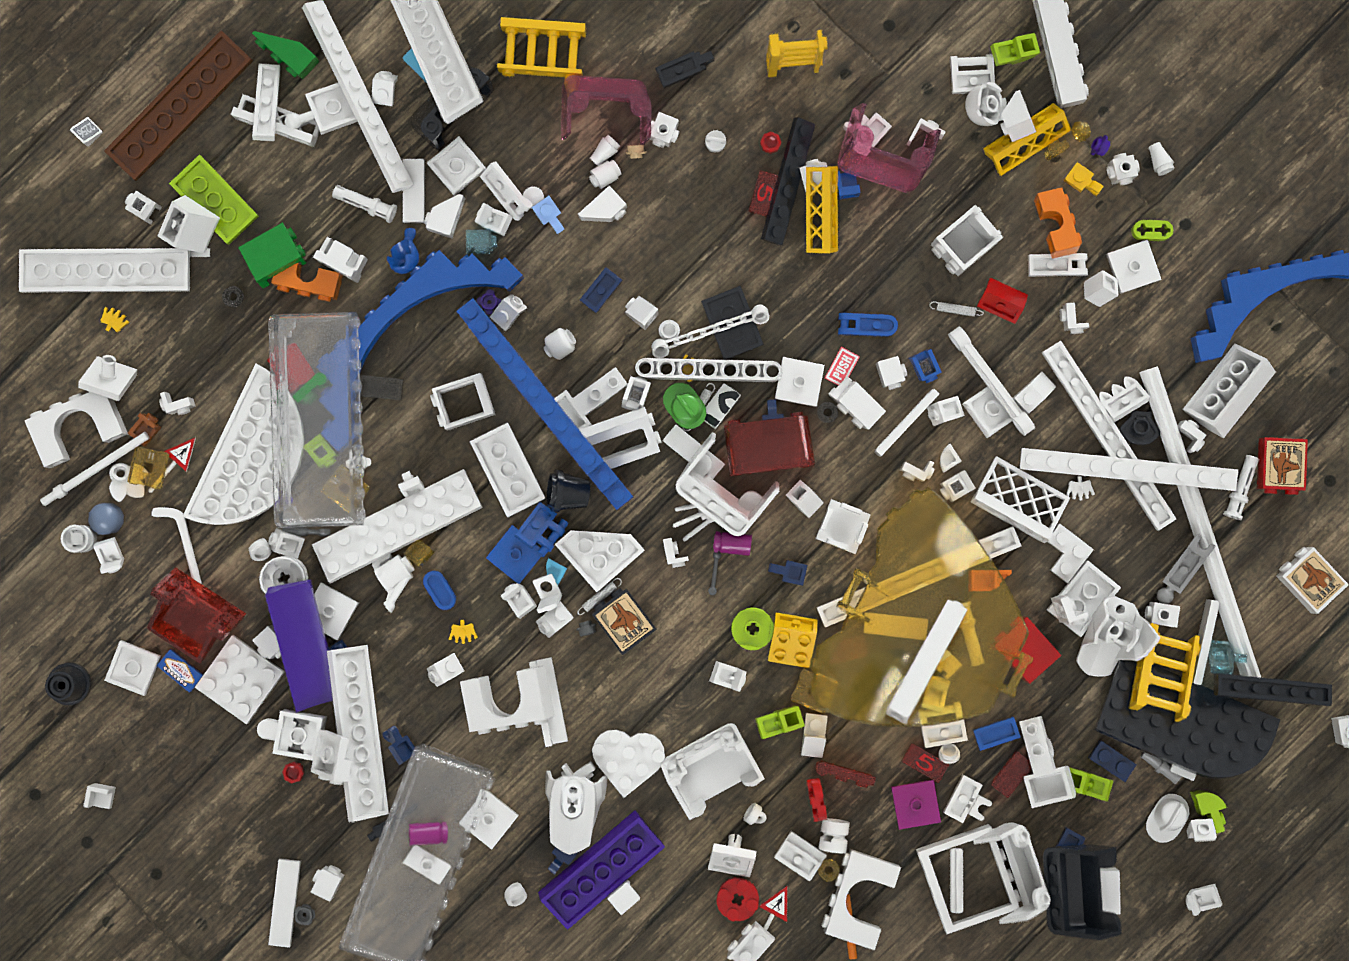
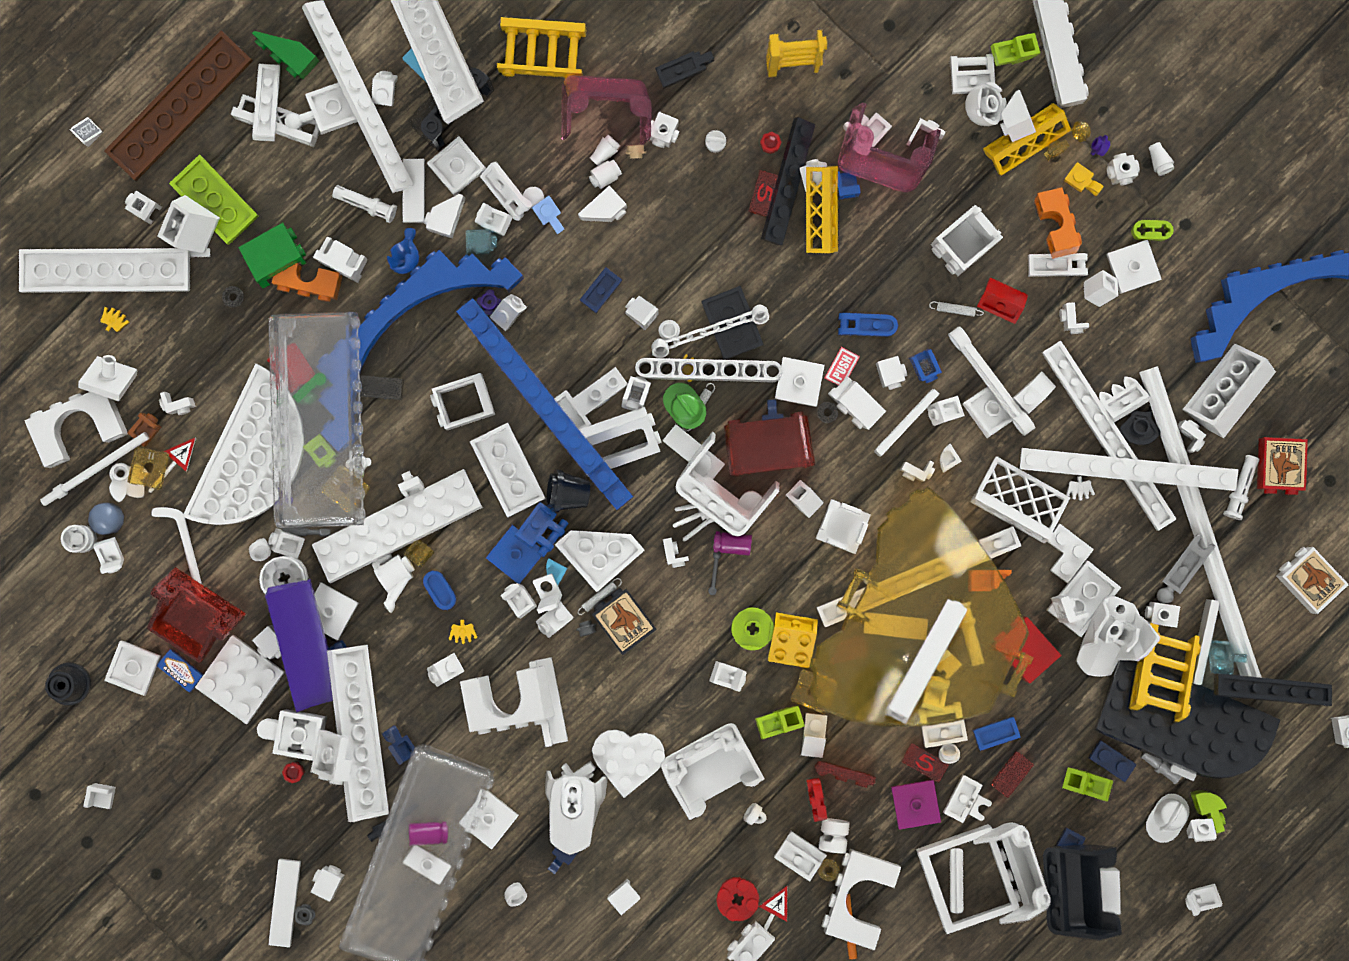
dark purple arch [538,810,665,930] -> none
white head [544,328,576,360] -> none
slope [704,383,741,429] -> none
white tile [708,834,756,877] -> none
dark blue plate [768,560,808,586] -> none
white window [940,470,976,502] -> none
white plate [1019,716,1076,808] -> none

